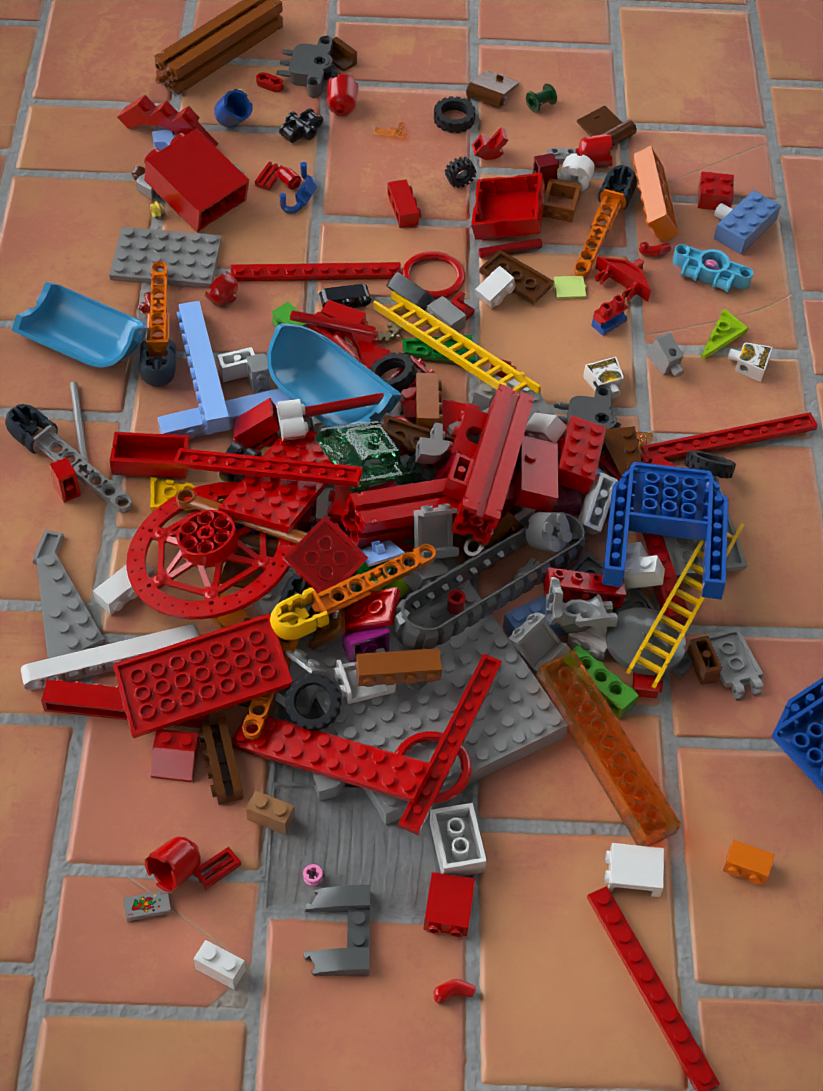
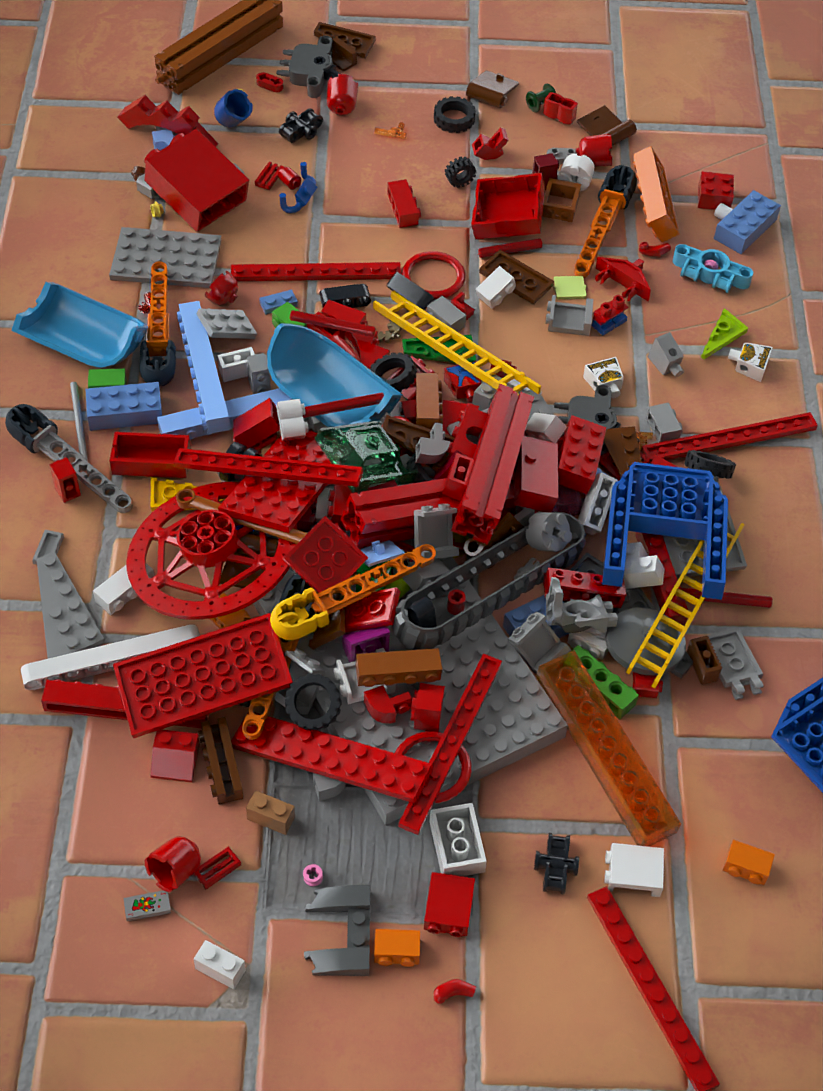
none -> medium blue brick [85,382,162,431]
none -> bright green brick [88,368,127,389]
none -> light grey plate [196,308,257,339]
none -> medium blue plate [259,290,298,314]
none -> reddish brown wing [314,22,376,59]
none -> red brick [364,685,412,724]
none -> orange brick [374,929,420,967]
none -> black beam [407,597,437,628]
none -> red brick [410,683,445,732]
none -> red torso [444,361,481,403]
none -> black axle [534,833,579,894]
none -> red brick [543,92,578,125]
none -> light grey panel [545,295,594,336]
none -> light grey brick [646,403,683,443]
none -> red axle [680,587,773,608]

